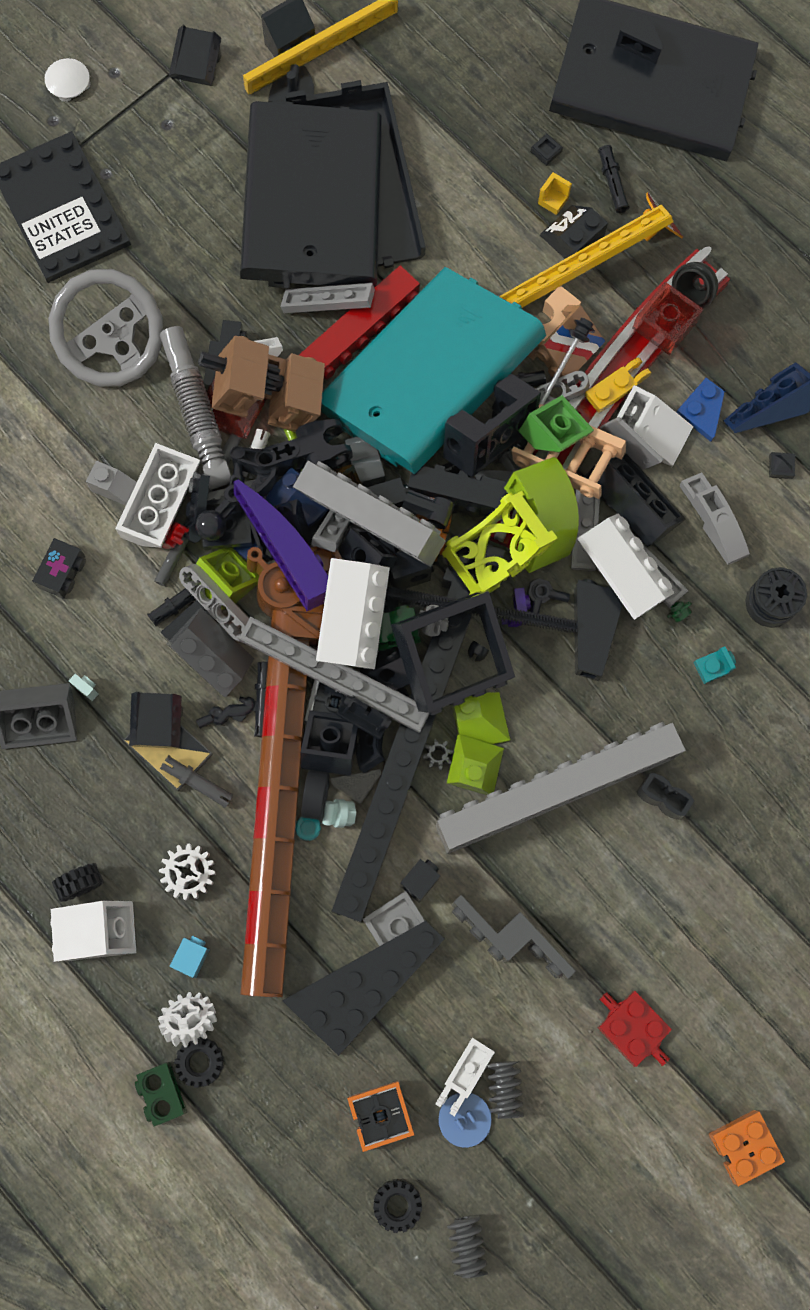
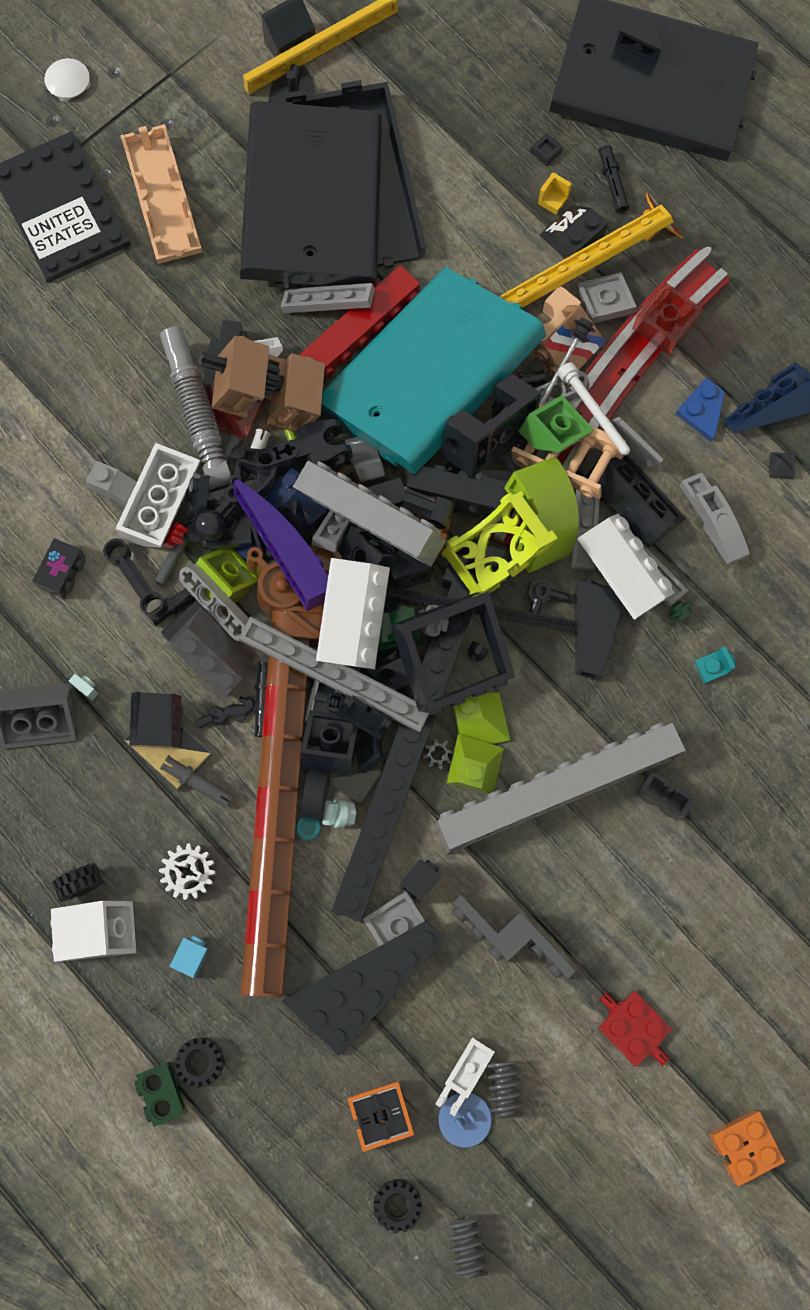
light grey piece [48,269,163,387] -> none
white gear [158,992,217,1047] -> none
black slope [169,24,222,86] -> none
dark purple bracket [501,588,531,627] -> none
yellow hinge [584,357,651,413] -> none
white slope [617,385,693,467] -> none
pearl dark grey piece [672,262,718,310] -> none
black wheel [745,567,807,628] -> none
none -> black piece [103,538,168,620]
none -> light nougat piece [121,124,202,264]
none -> white piece [558,362,630,455]
none -> light grey plate [577,272,637,324]

